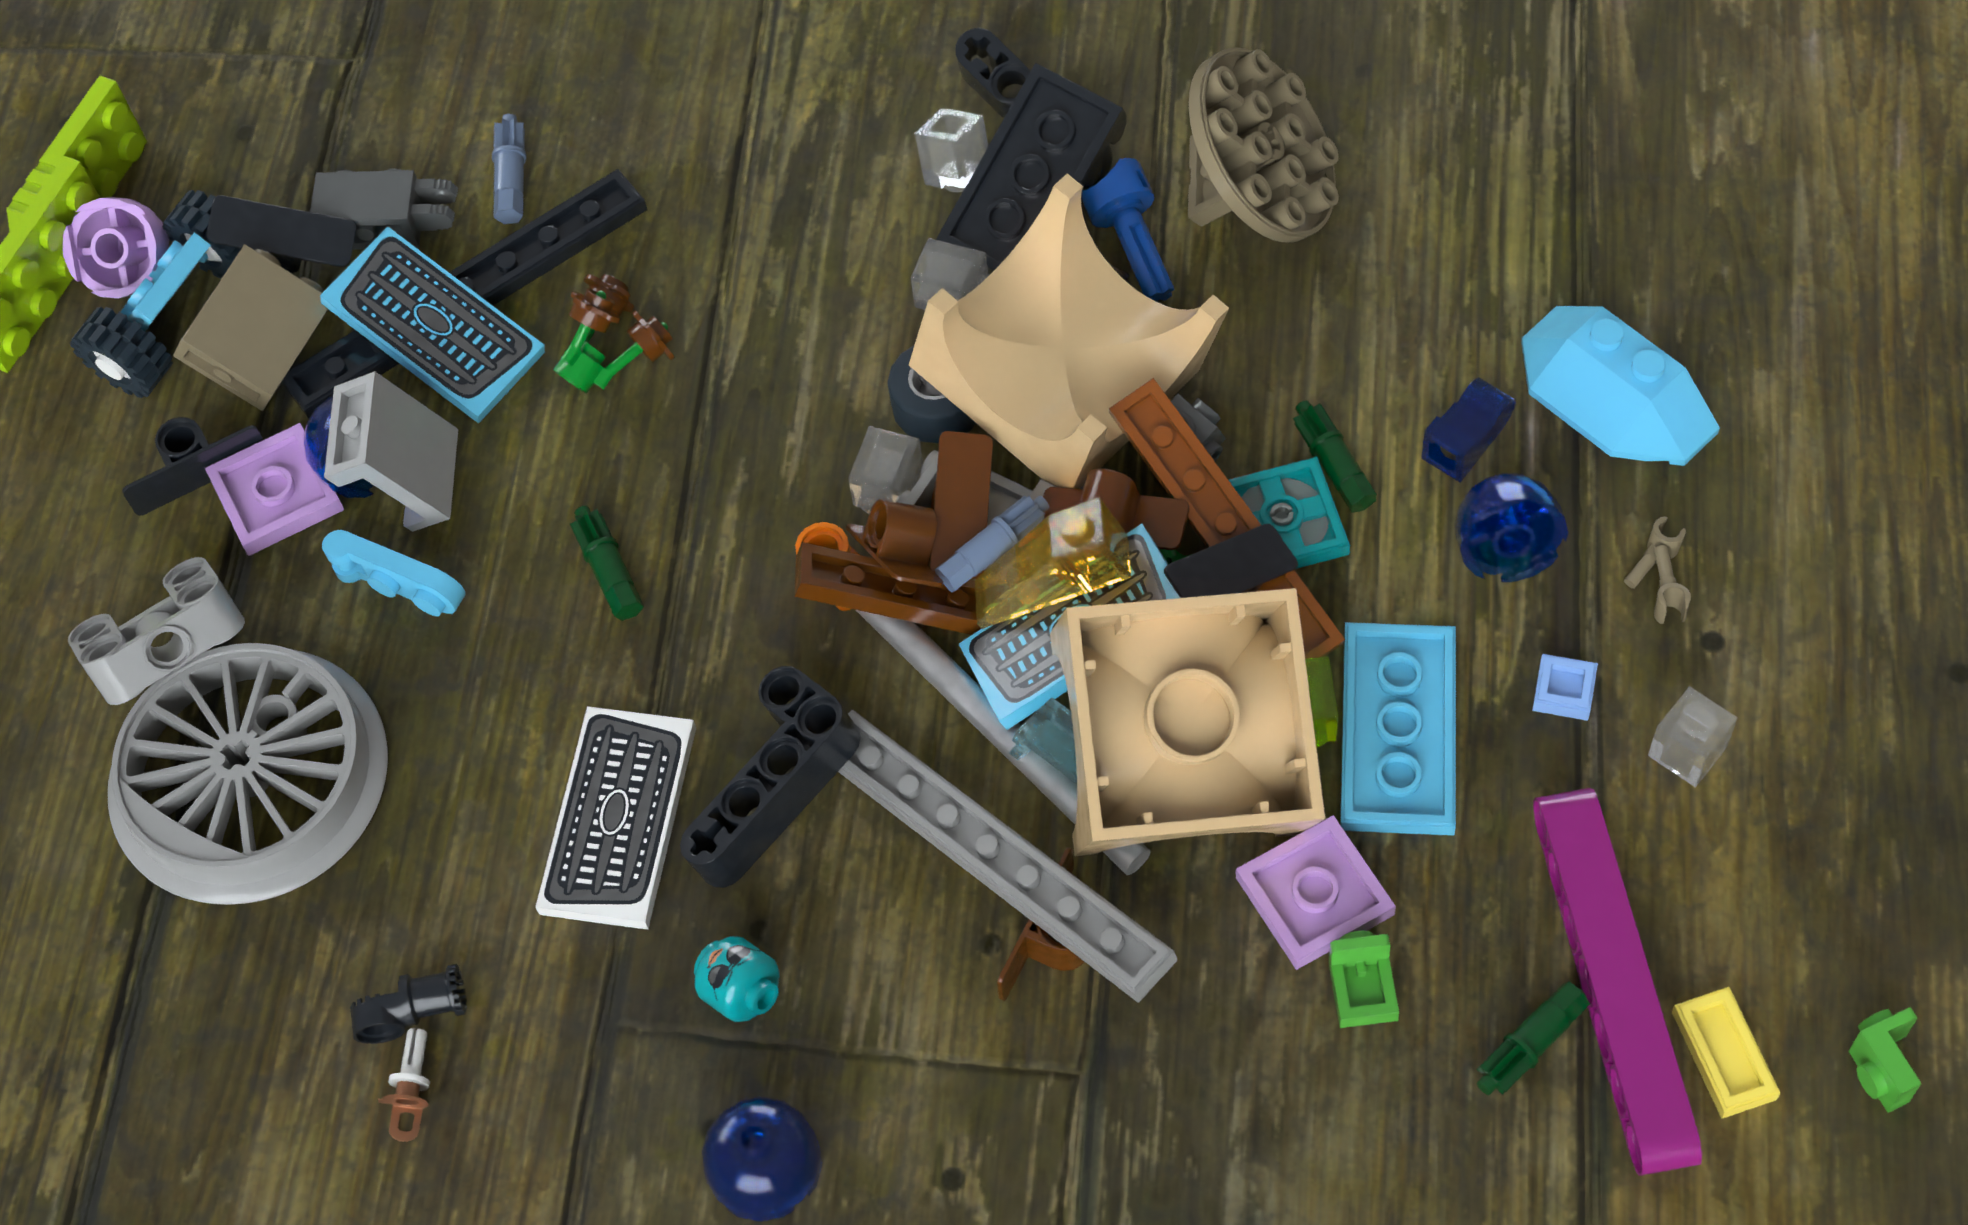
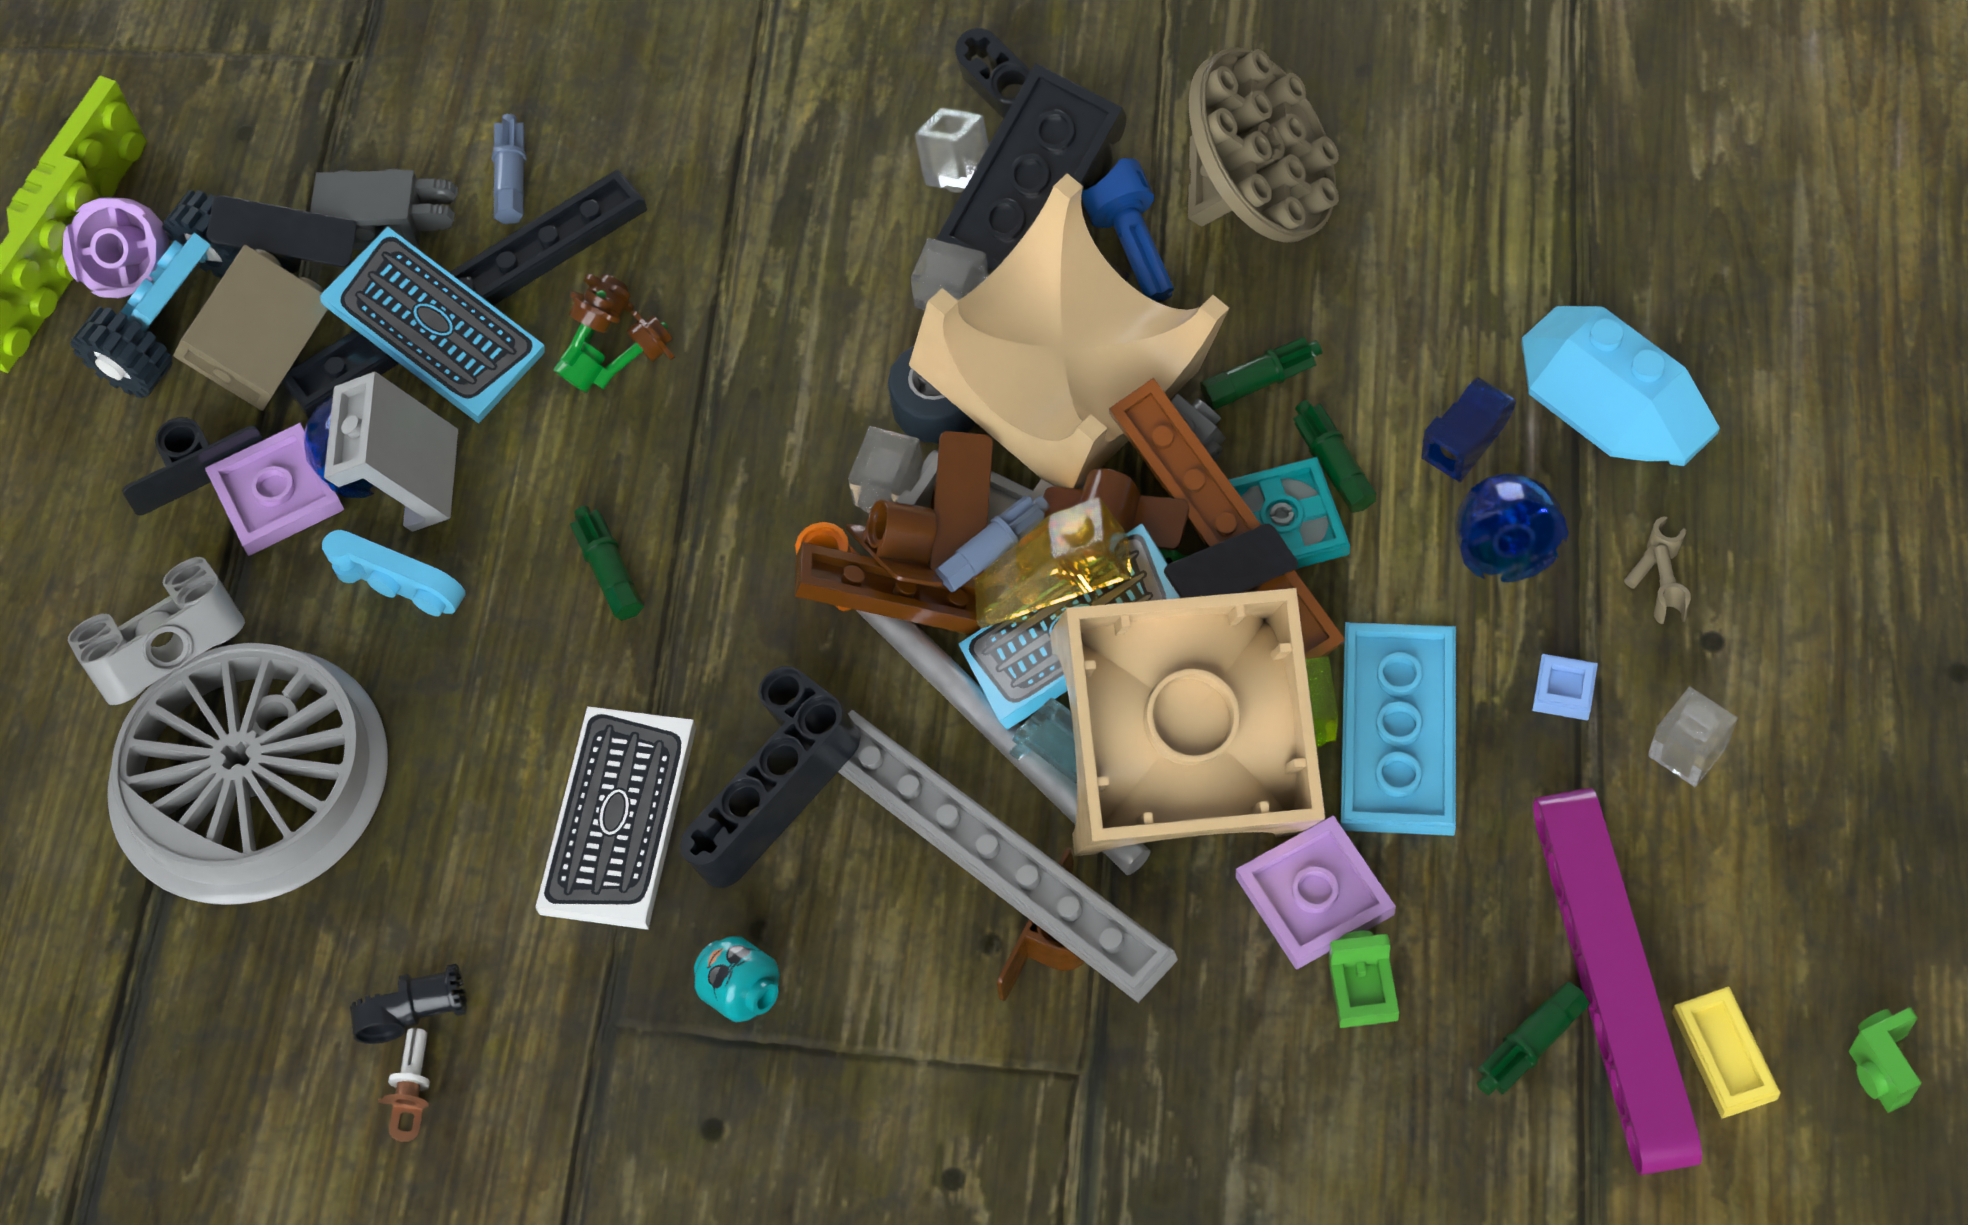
clear blue cylinder [702,1096,822,1222] -> none
none -> dark green piece [1200,337,1322,411]

